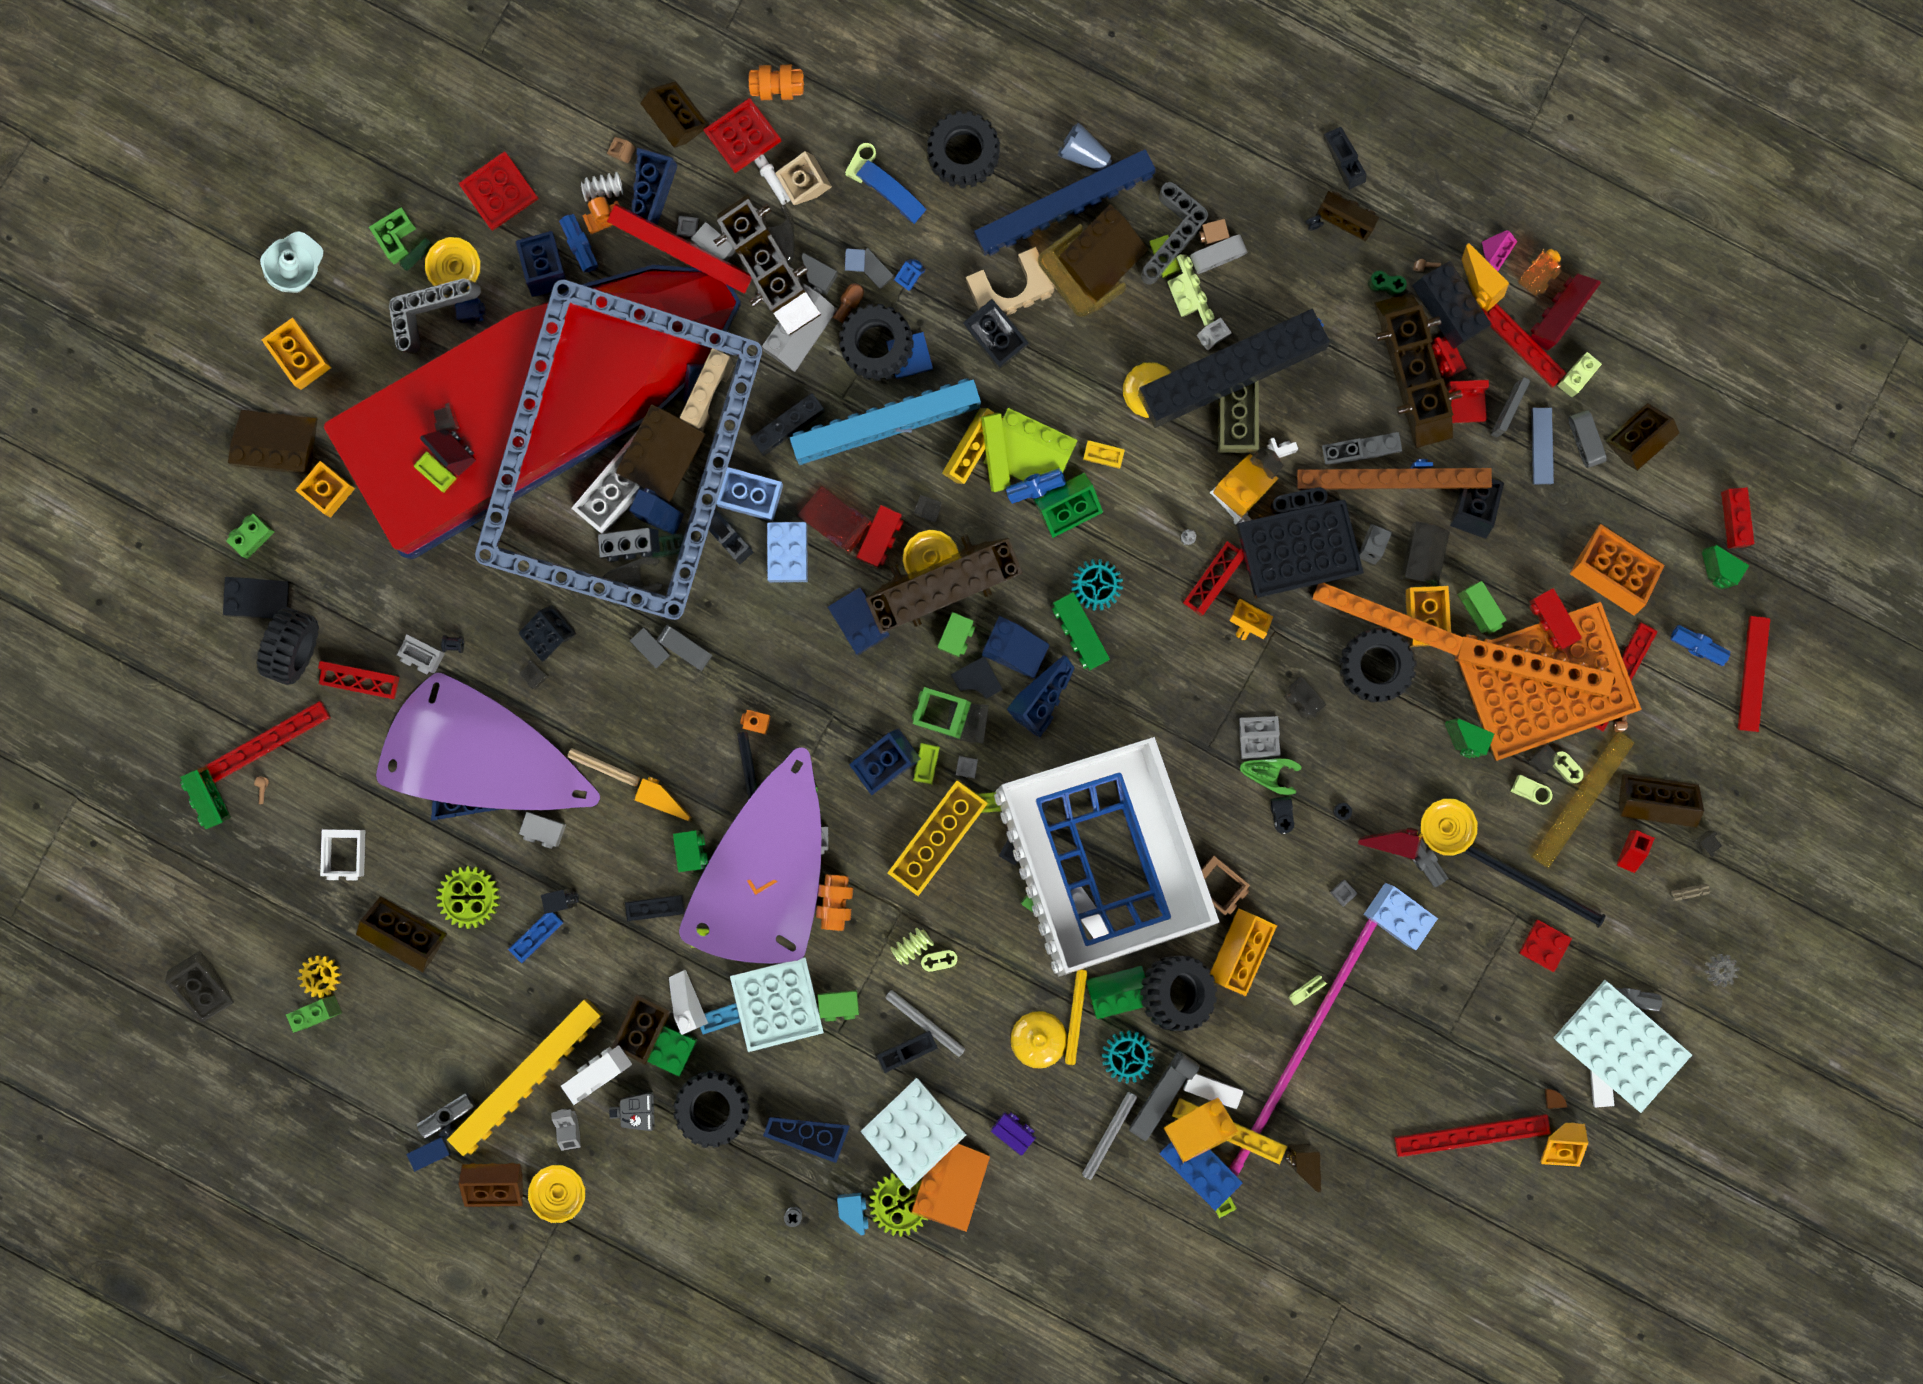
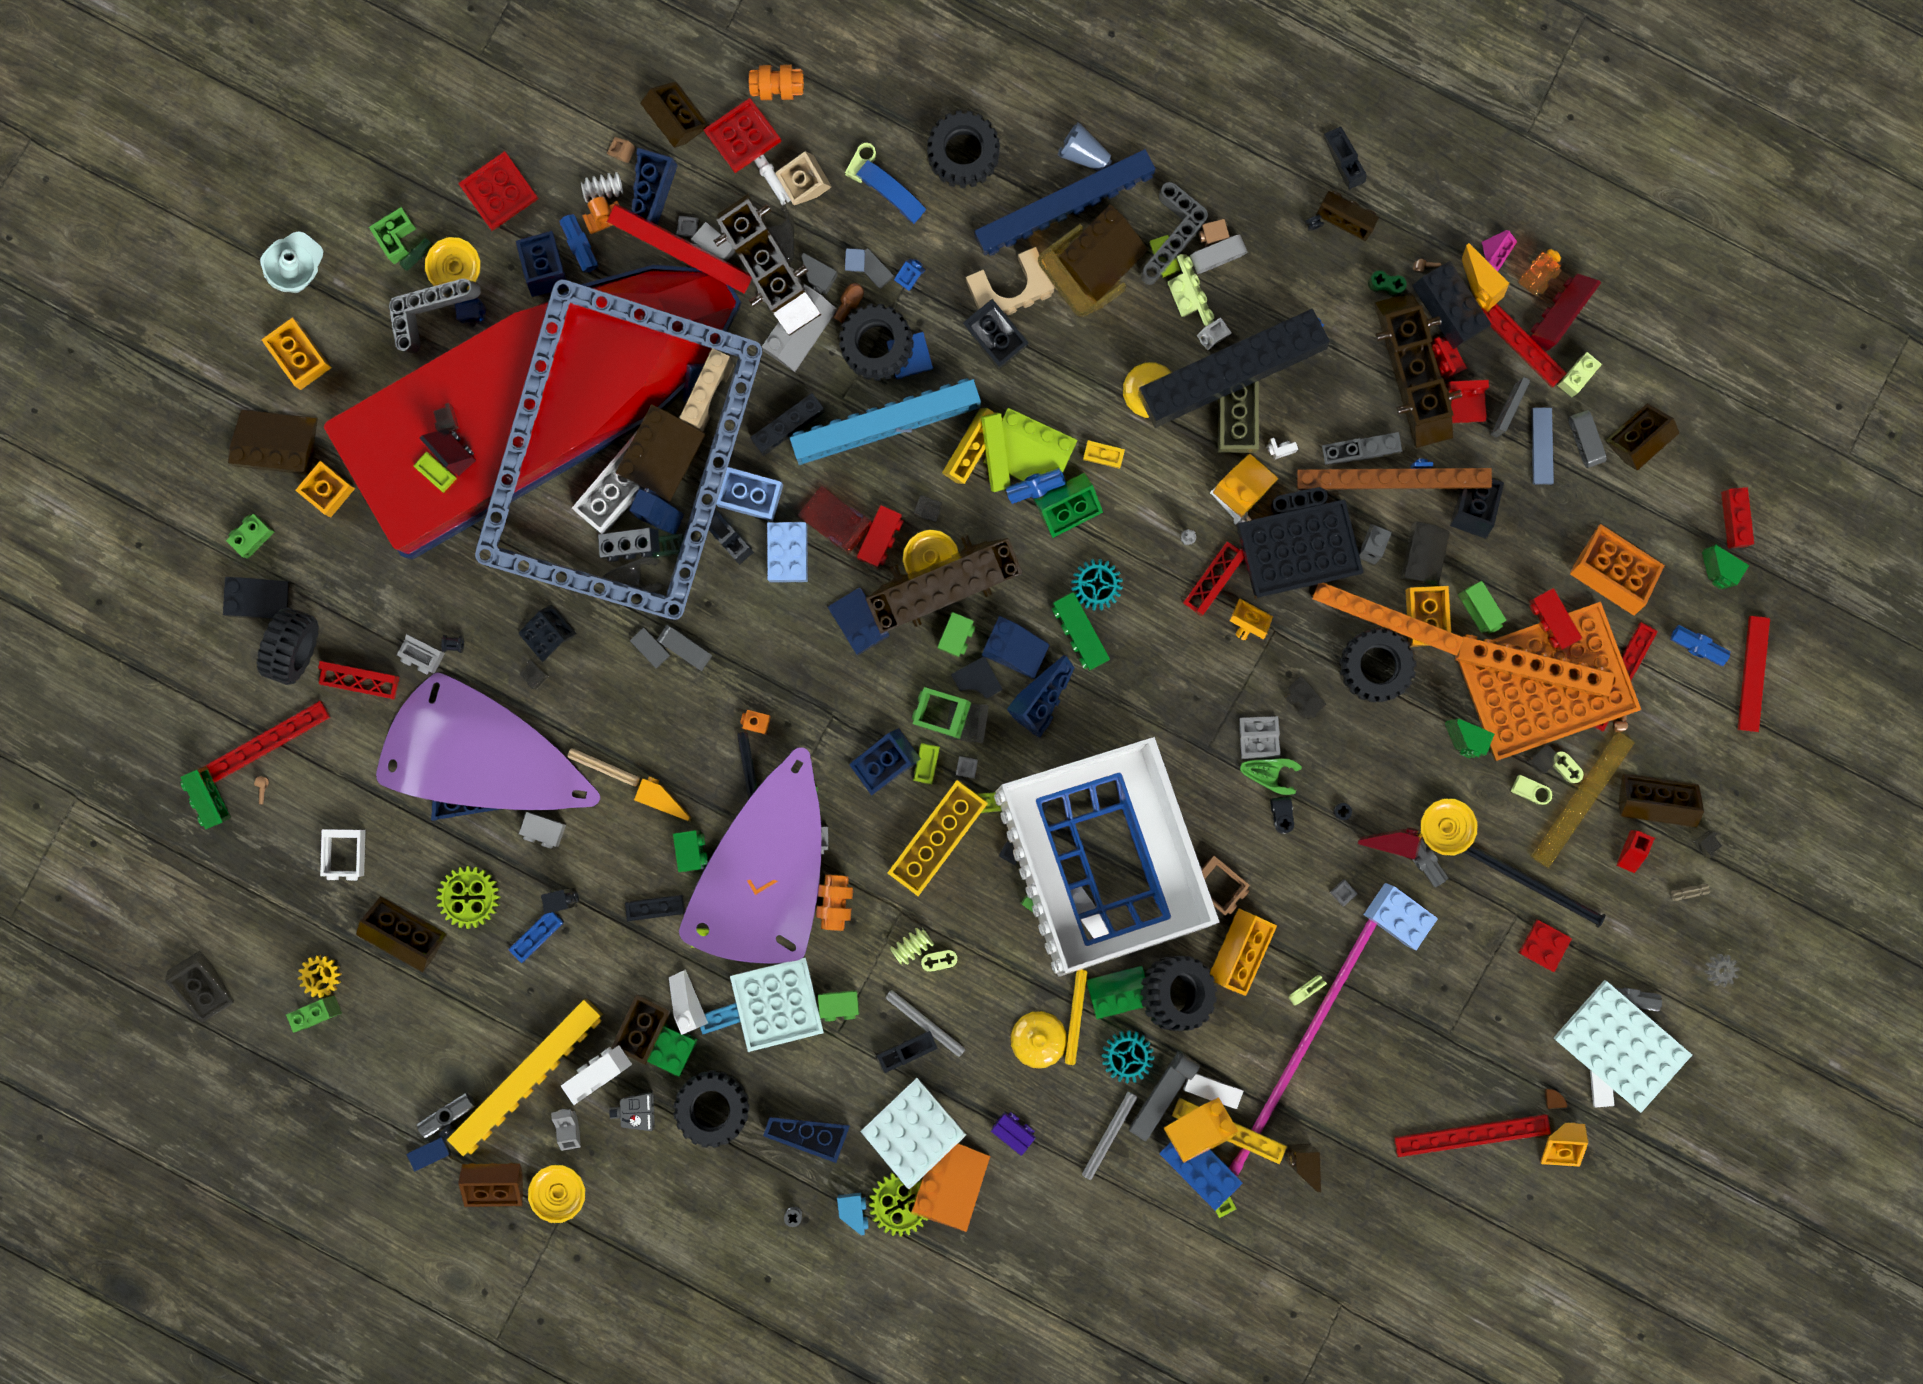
clear smoke panel [1250,446,1284,479] -> none

